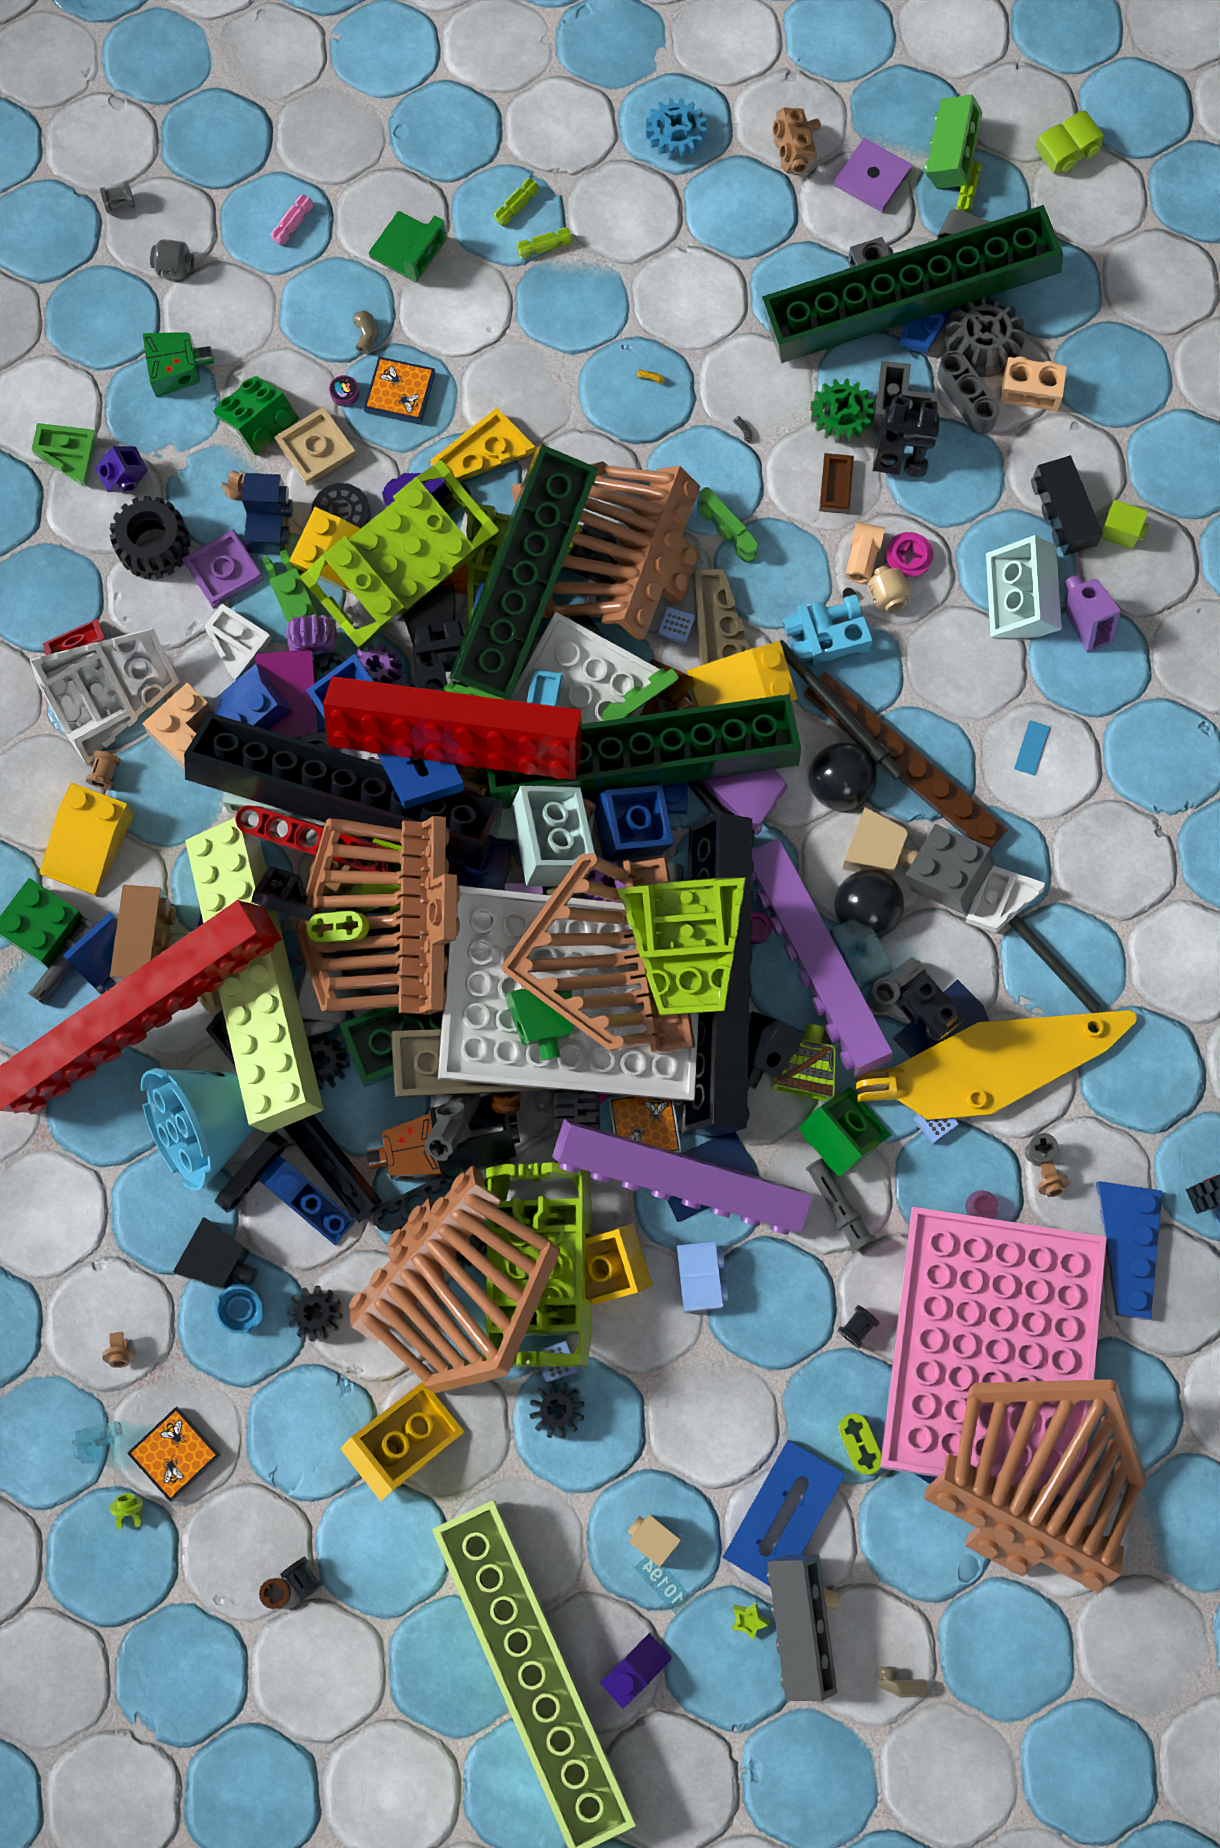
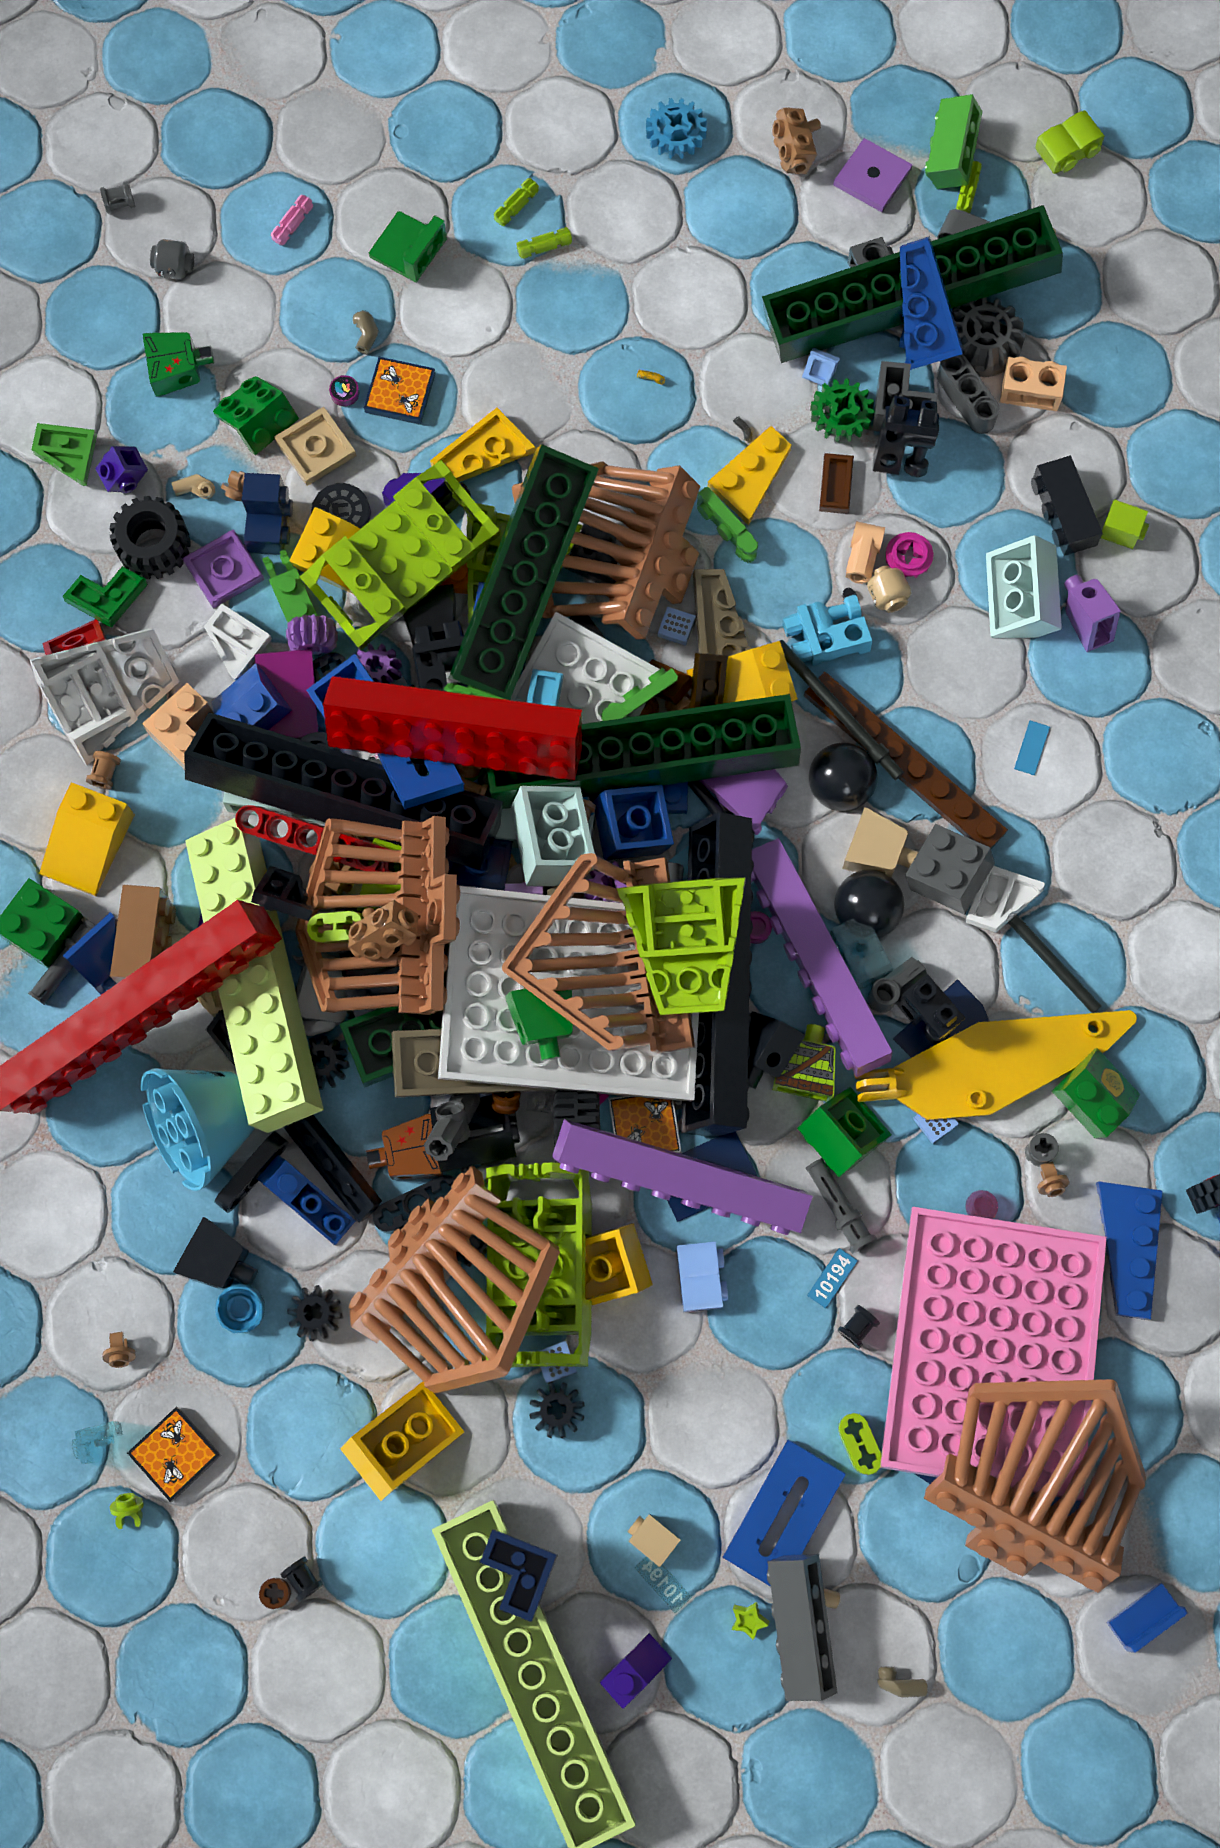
none -> green tile [62,566,148,628]
none -> tan arm [171,474,215,499]
none -> medium nougat brick [348,900,418,961]
none -> dark blue brick [480,1529,558,1622]
none -> dark brown plate [689,653,728,708]
none -> yellow wing [707,426,792,526]
none -> light blue tile [802,348,840,386]
none -> dark azure sticker [807,1248,858,1309]
none -> blue wing [900,236,964,370]
none -> green slope [1051,1048,1140,1138]
none -> blue panel [1106,1583,1188,1653]

